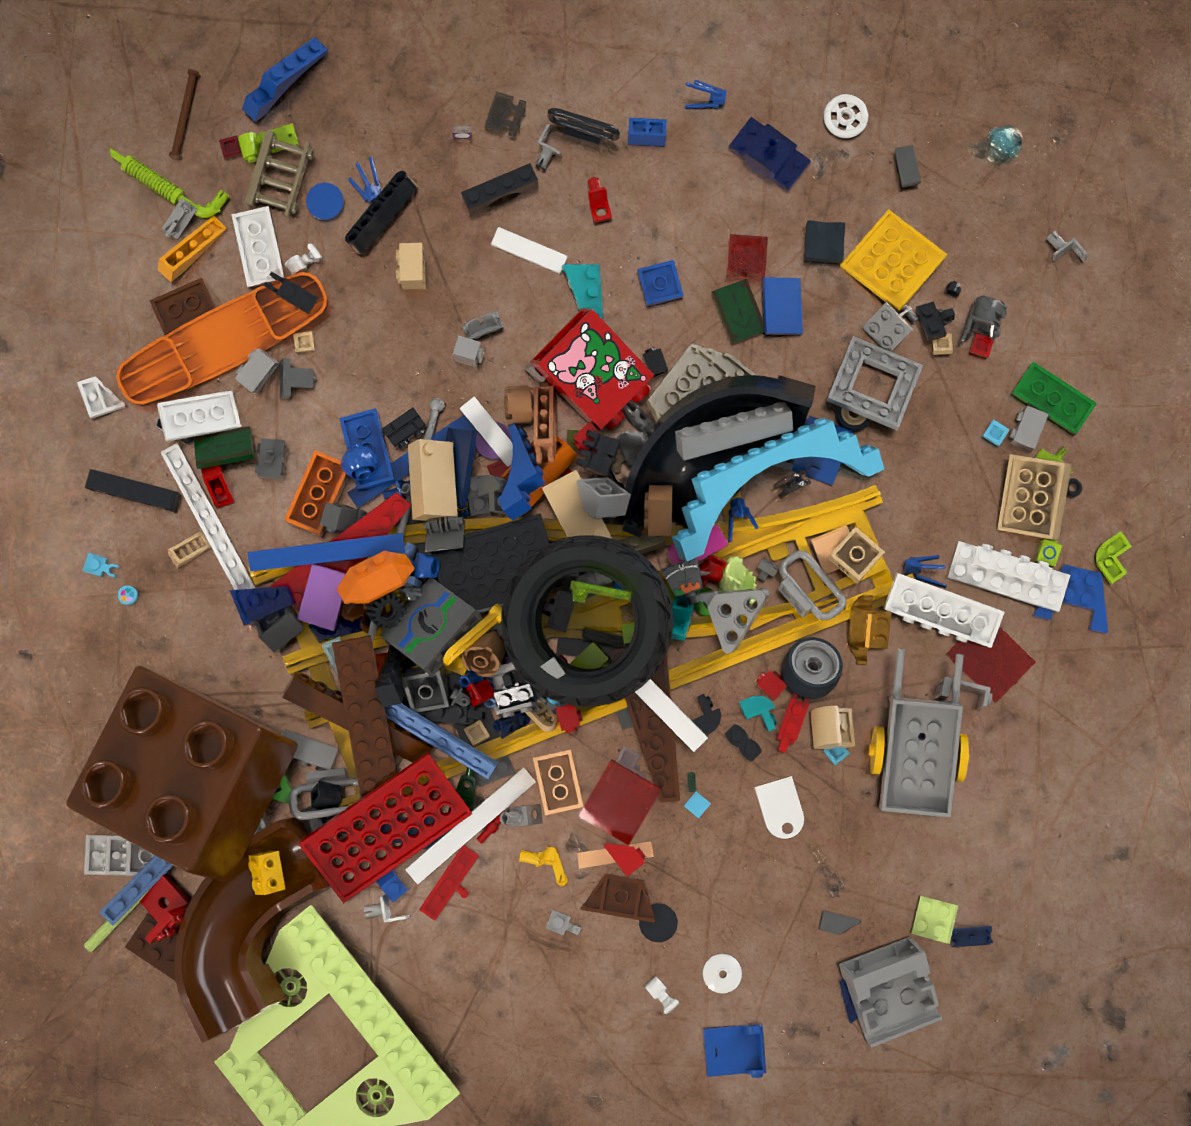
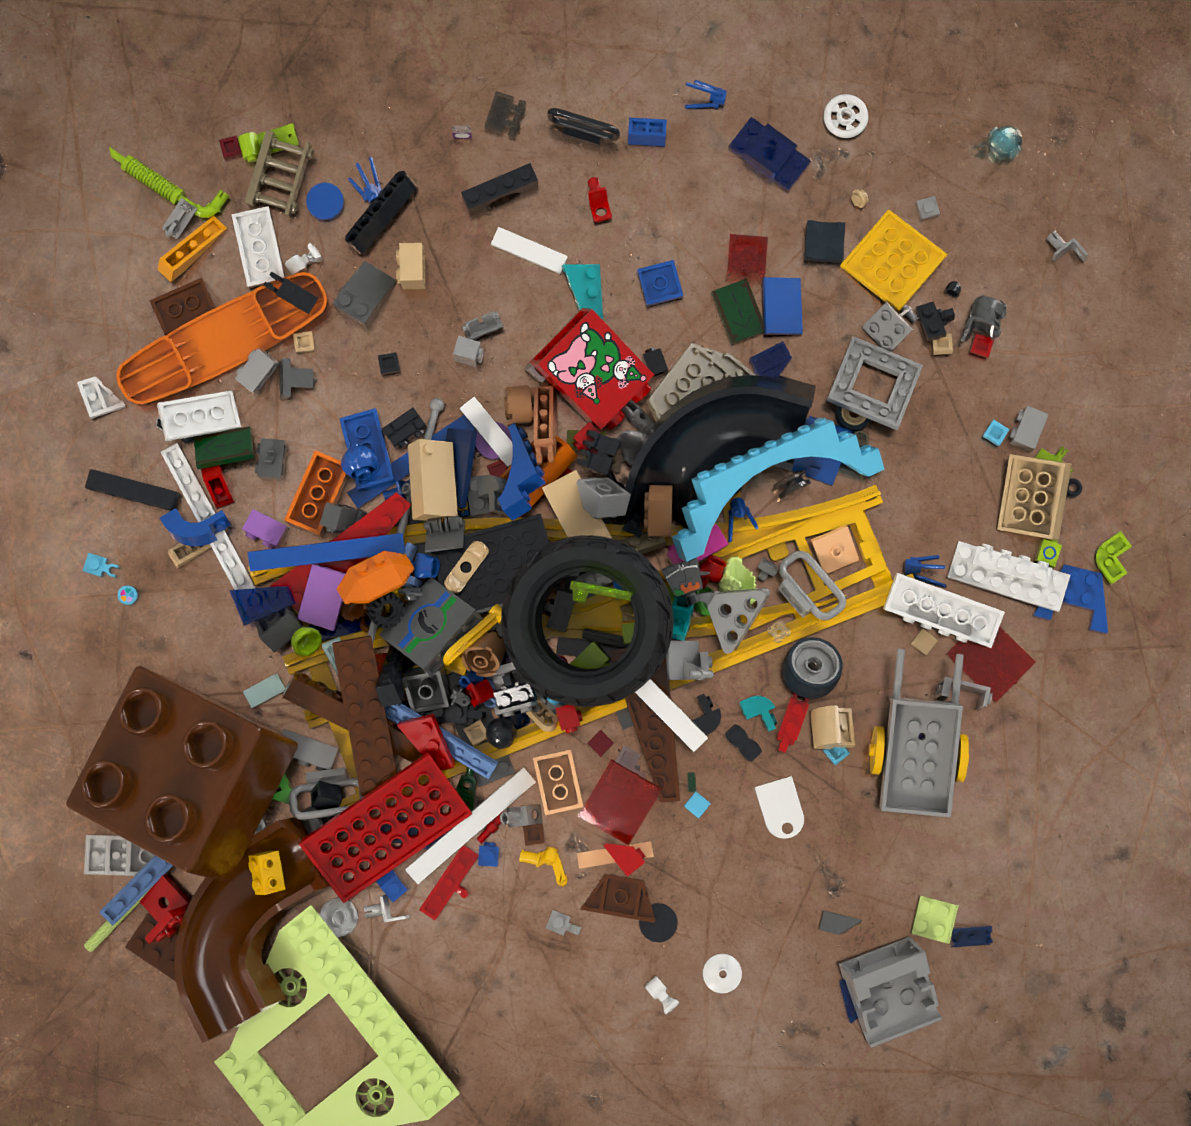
reddish brown bar [169,69,199,159] -> none
blue arch [242,37,328,122] -> none
light grey bracket [535,124,562,169] -> none
light grey tile [540,657,566,679] -> none
light grey brick [675,402,793,460] -> none
blue door [703,1024,767,1078] -> none
red brick [756,670,787,701] -> none
tan brick [828,526,885,584] -> none
pearl gold plate [848,595,891,665] -> none
dark grey slope [895,145,921,187] -> none
green plate [1011,361,1097,435] -> none
none -> blue arch [160,508,231,546]
none -> medium lavender brick [242,509,289,549]
none -> light aqua tile [243,673,285,709]
none -> lime piece [291,627,322,657]
none -> white tile [319,898,359,937]
none -> dark grey slope [332,261,397,328]
none -> black plate [378,352,400,375]
none -> red wing [397,714,455,770]
none -> tan piece [444,541,489,594]
none -> blue brick [478,842,500,867]
none -> black piece [486,717,517,749]
none -> reddish brown plate [523,824,545,846]
none -> dark red tile [587,729,614,757]
none -> light grey plate [666,641,714,680]
none -> light grey plate [699,652,712,671]
none -> clear blue wing [749,341,792,378]
none -> clear plate [767,620,791,643]
none -> tan plate [852,189,869,208]
none -> dark tan plate [854,430,869,447]
none -> tan tile [911,629,938,656]
none -> light grey plate [916,196,940,220]

